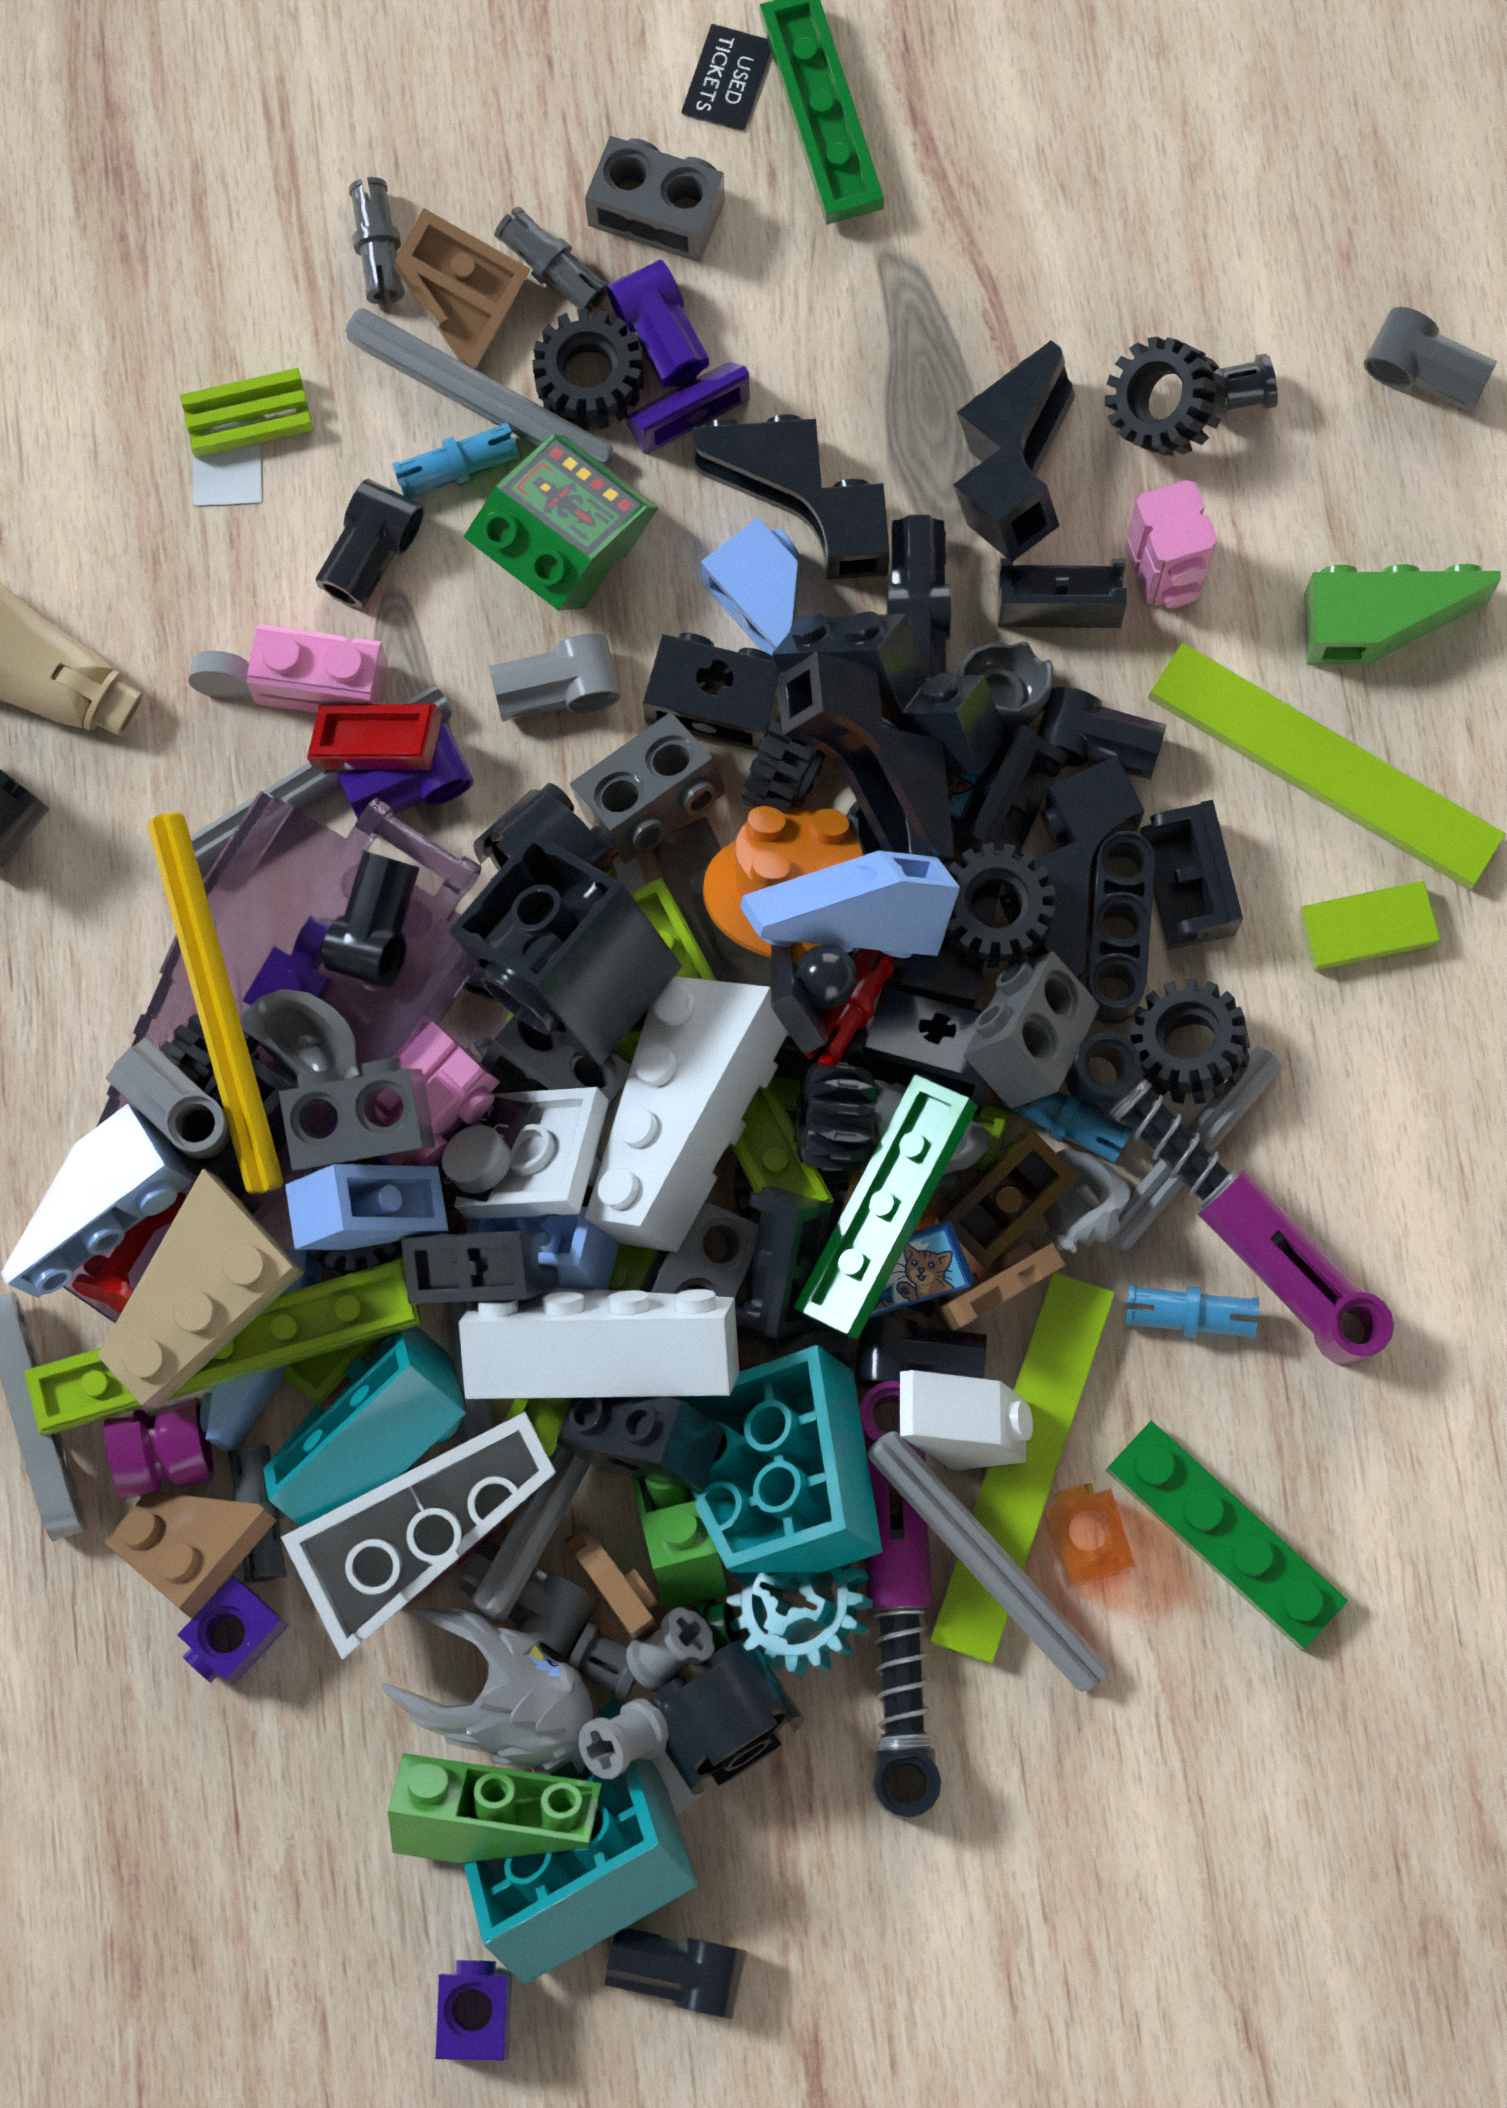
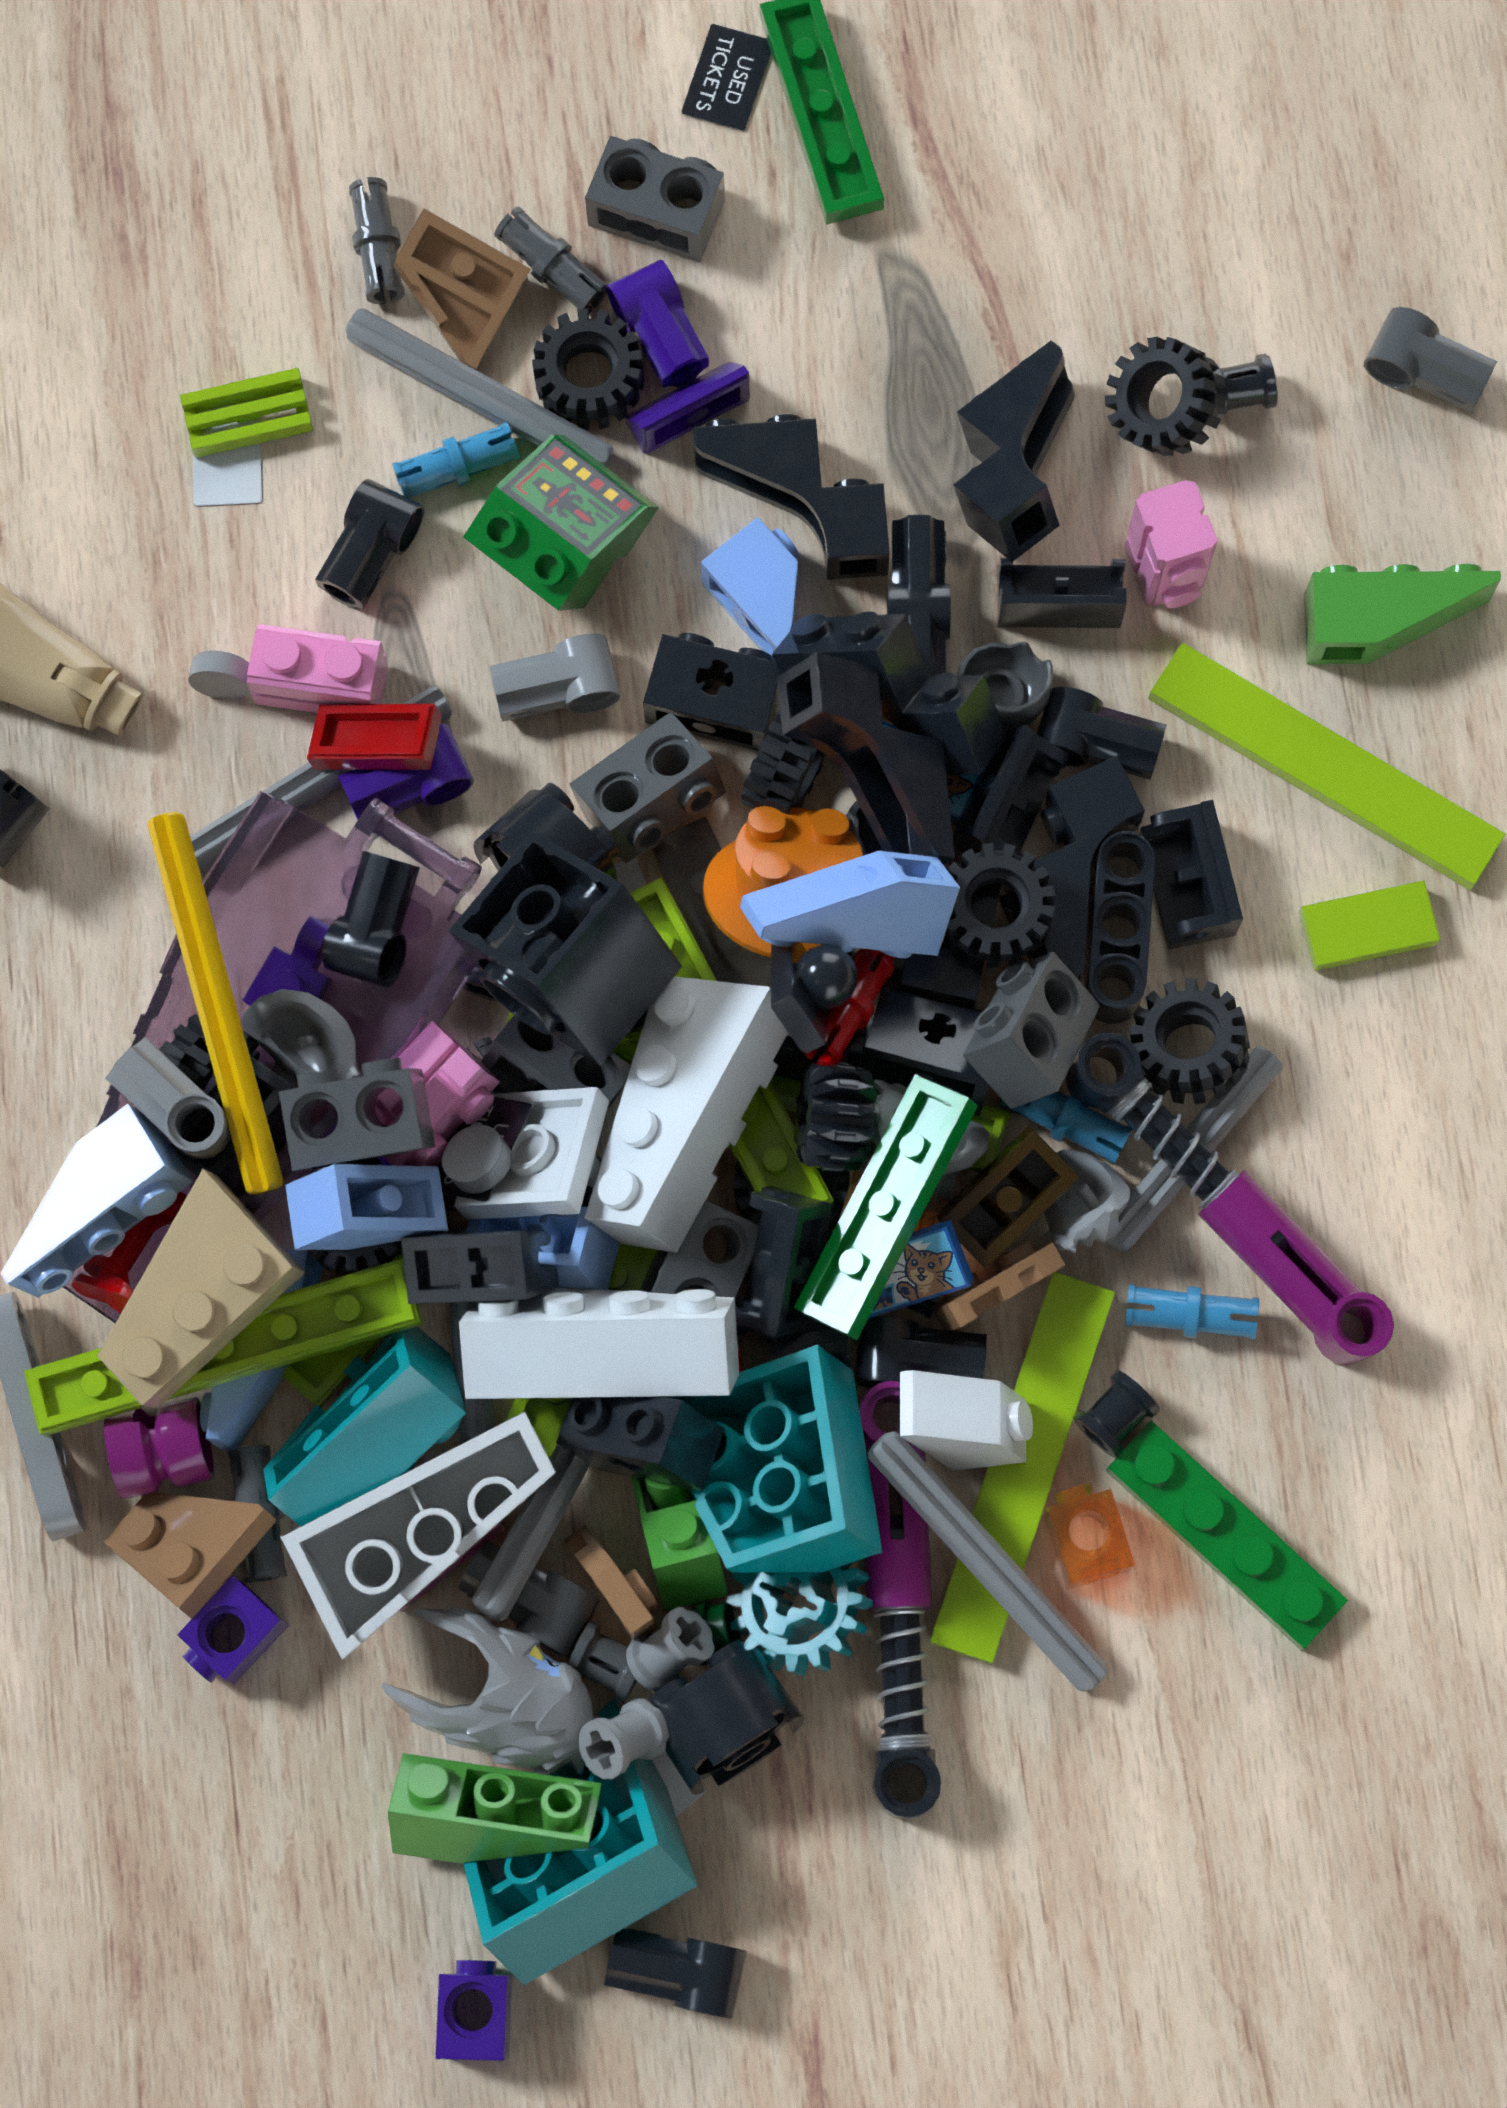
none -> black bush [1073,1370,1160,1458]

